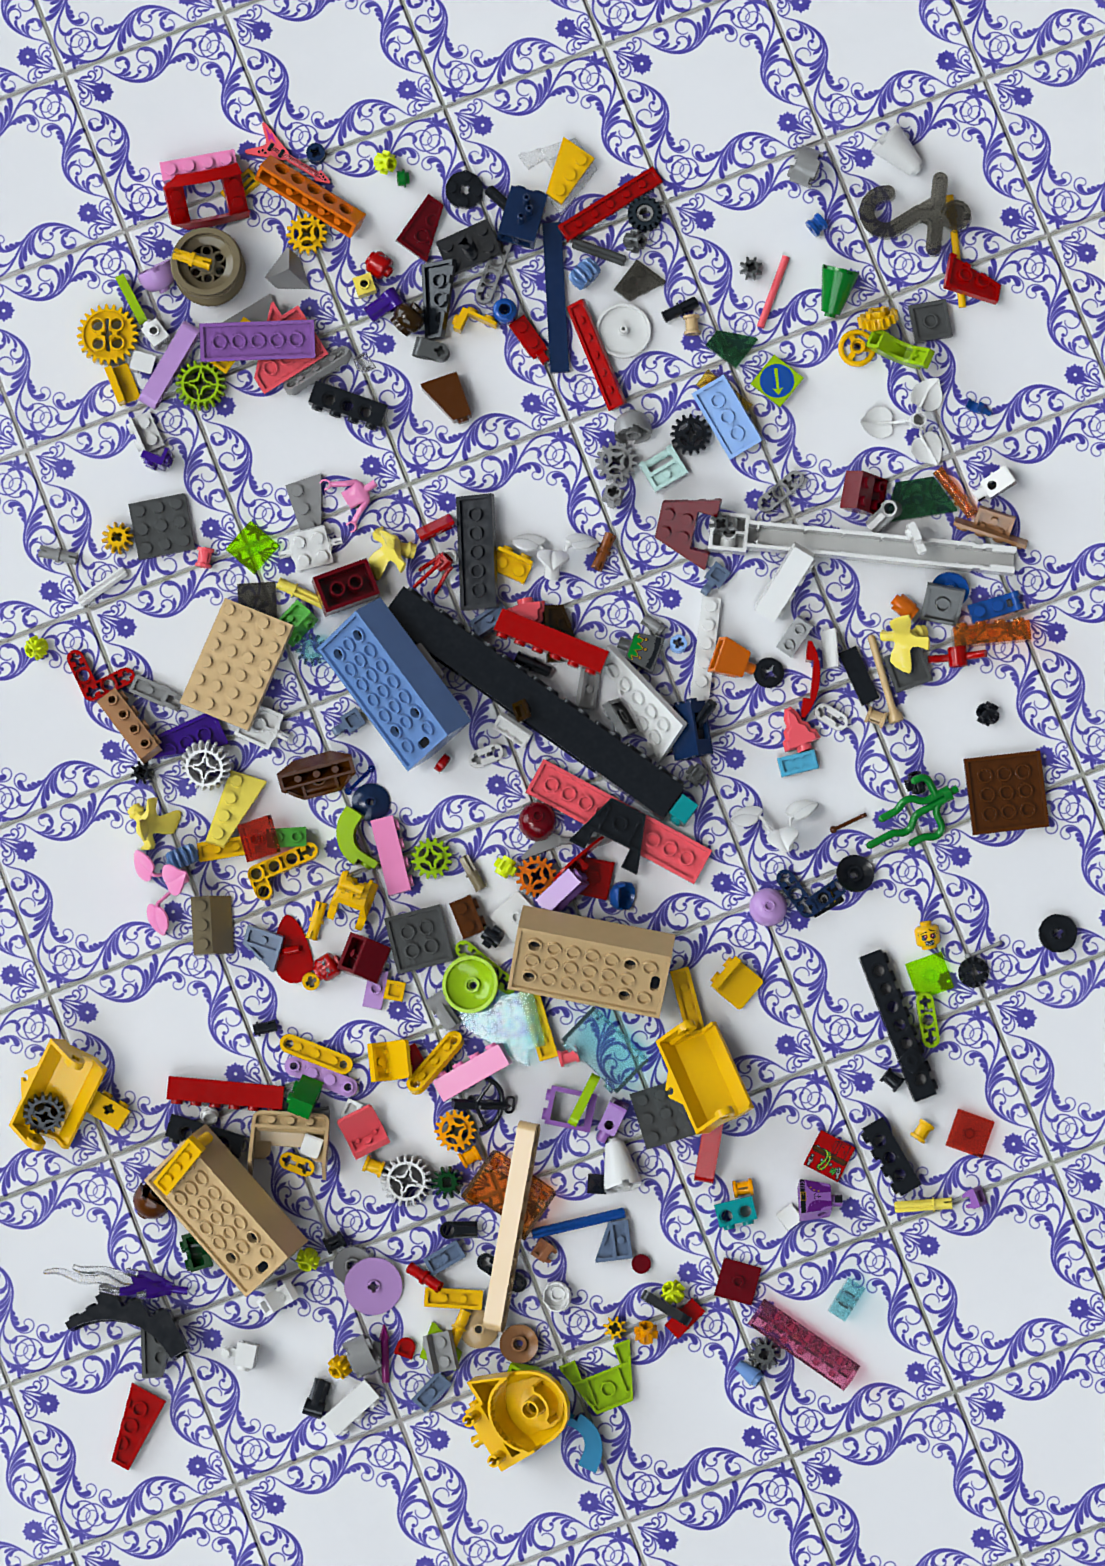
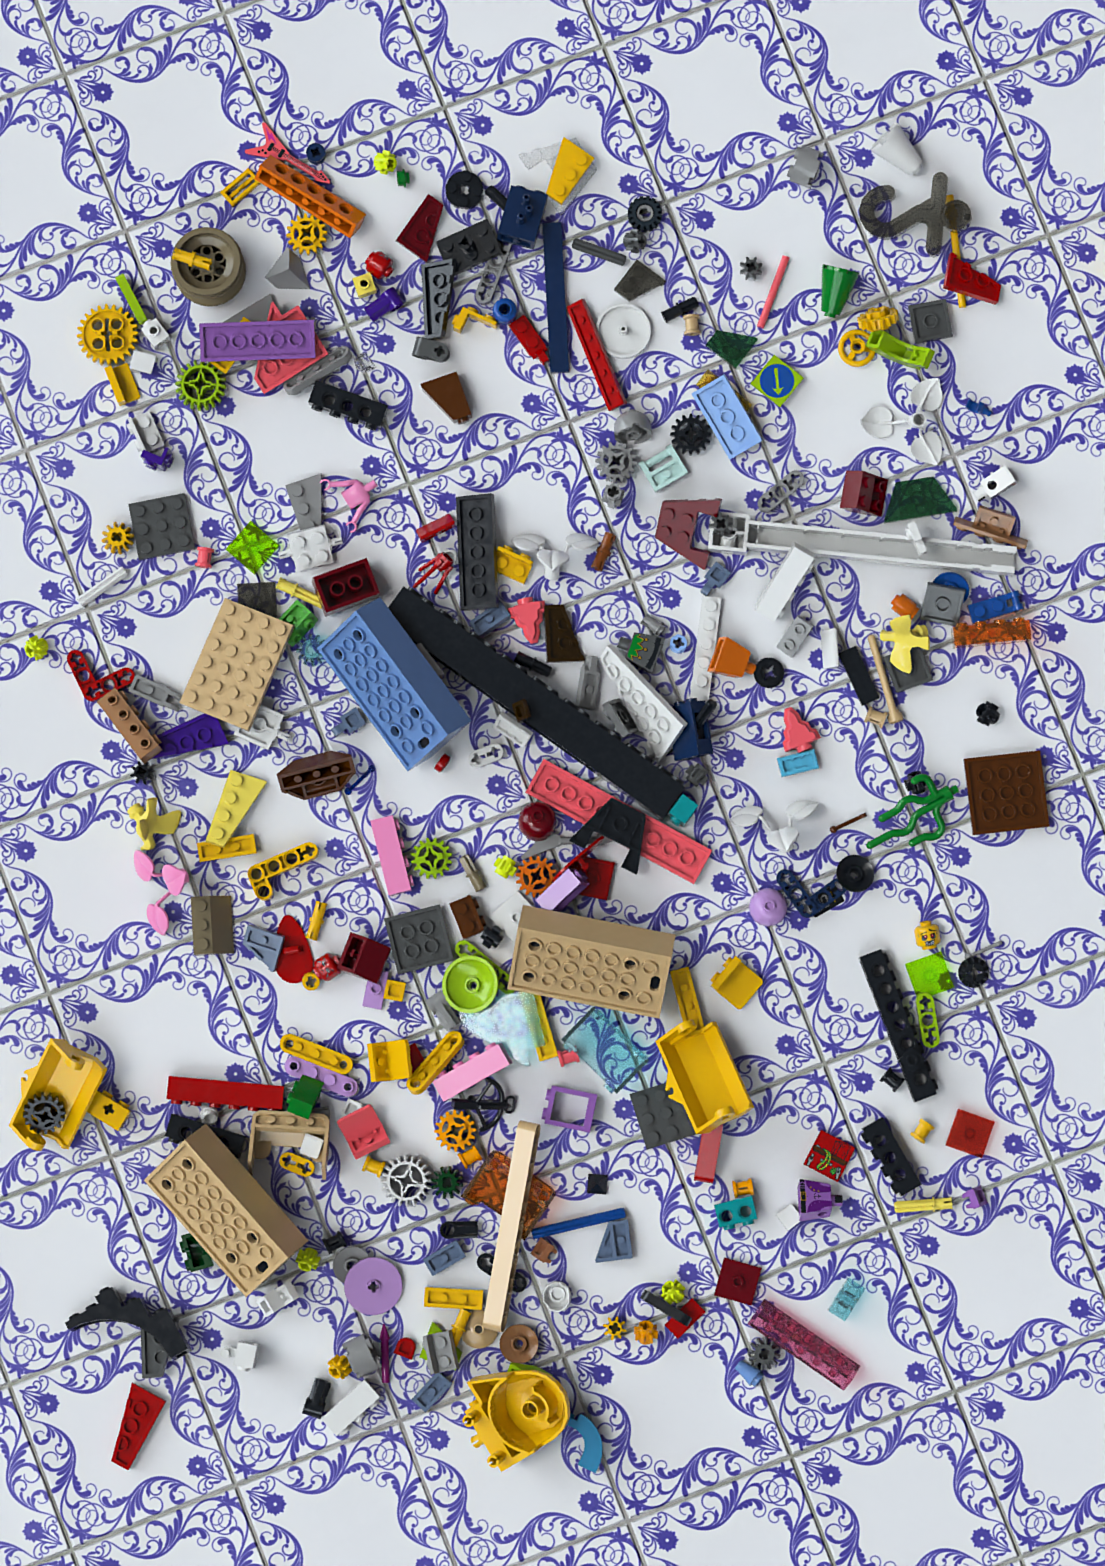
light grey pin [38,545,78,565] -> none
piece [43,1264,188,1299] -> none
reddish brown cylinder [133,1182,169,1219] -> none
lavender cylinder [137,259,174,294] -> none
lavender beam [138,321,200,410] -> none
yellow piece [153,1132,213,1196] -> none
bright pink brick [159,149,238,185] -> none
red wedge [163,162,250,230] -> none
medium blue gear [165,844,199,869] -> none
white gear [180,739,232,791] -> none
clear red plate [237,815,281,863] -> none
black pin [253,1019,277,1037] -> none
bright green bracket [267,827,307,848] -> none
yellow animal [327,870,378,931] -> none
lime arch [336,805,381,870] -> none
dark blue dish [352,783,390,822] -> none
light yellow animal [368,526,417,580] -> none
dark brown piece [390,302,424,337] -> none
red pin [406,1262,444,1293] -> none
red brick [494,608,609,676] -> none
red tile [557,166,663,243] -> none
lime wing [559,1339,633,1415] -> none
lime beam [567,1073,600,1127] -> none
medium blue gear [569,257,601,290] -> none
medium lavender torso [596,1096,629,1144] -> none
white cone [604,1138,642,1193] -> none
blue hair [609,881,635,911] -> none
dark red tile [631,1254,651,1274] -> none
red slope [800,641,820,719] -> none
blue wheel [805,213,829,237] -> none
white beam [814,703,848,731] -> none
light grey piece [865,500,902,533] -> none
red piece [928,646,987,668] -> none
clear orange pin [933,467,977,519] -> none
black plate [1038,914,1077,953] -> none

